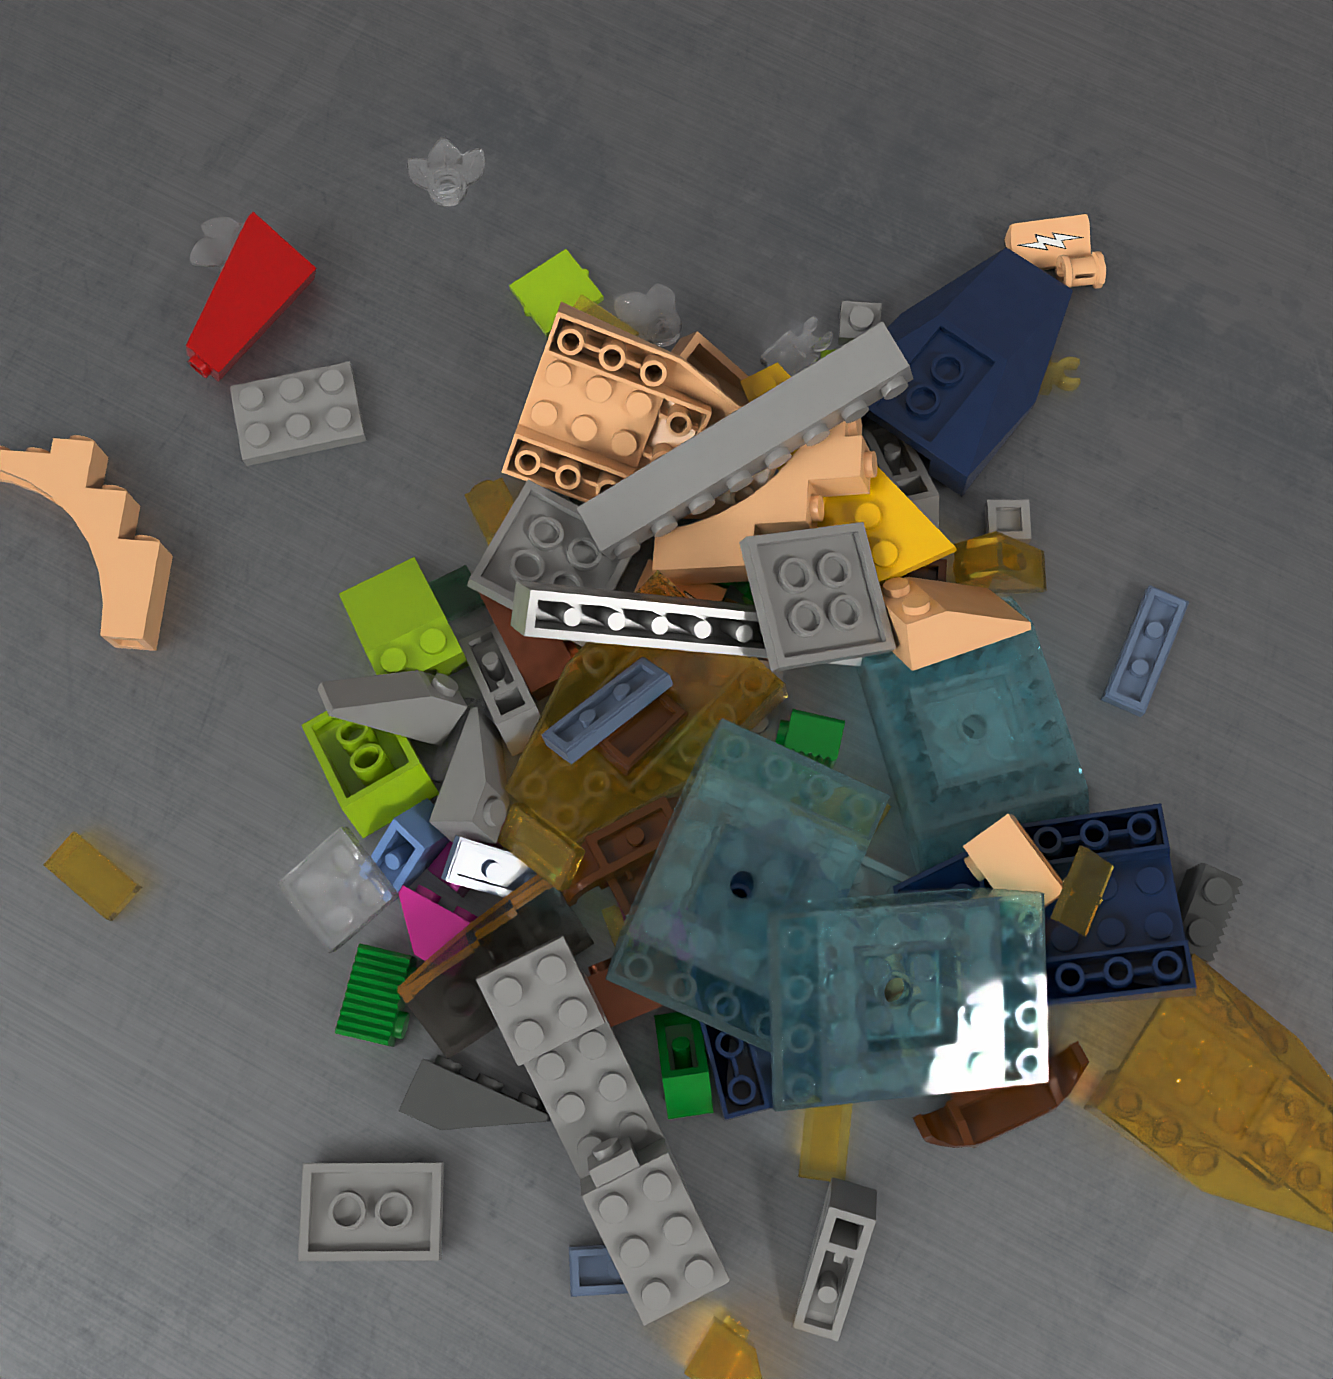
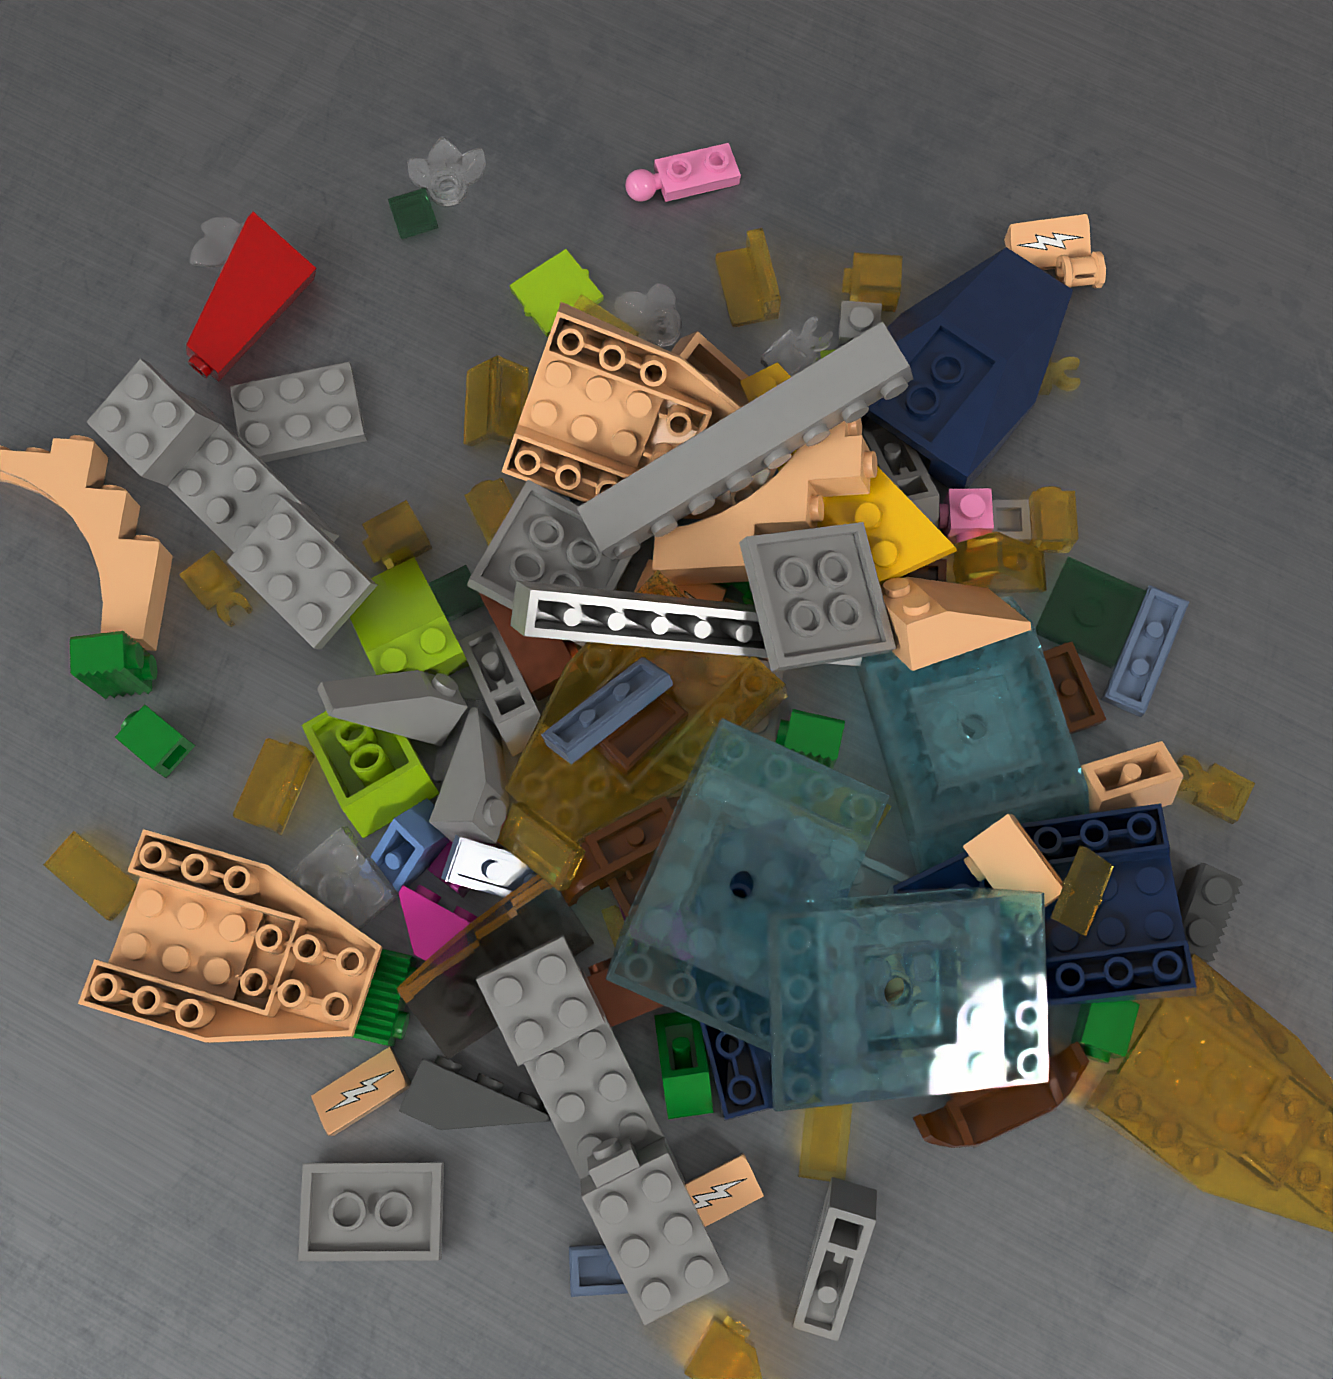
none -> green brick [70,631,158,699]
none -> light nougat wedge [78,829,383,1043]
none -> light grey bracket [87,358,378,650]
none -> green brick [115,704,195,778]
none -> clear yellow plate [179,550,253,627]
none -> clear yellow panel [233,738,315,836]
none -> light nougat slope [311,1047,411,1136]
none -> clear yellow brick [362,500,432,570]
none -> clear green tile [388,188,438,239]
none -> clear yellow panel [463,355,529,447]
none -> bright pink plate [625,143,741,202]
none -> light nougat slope [685,1153,764,1227]
none -> clear yellow panel [715,228,781,327]
none -> clear yellow brick [841,252,903,312]
none -> bright pink brick [939,488,994,548]
none -> clear yellow brick [1027,486,1079,553]
none -> reddish brown plate [1029,641,1107,738]
none -> clear green tile [1033,556,1146,668]
none -> green brick [1070,1000,1140,1064]
none -> light nougat brick [1073,741,1183,814]
none -> clear yellow plate [1176,755,1255,824]

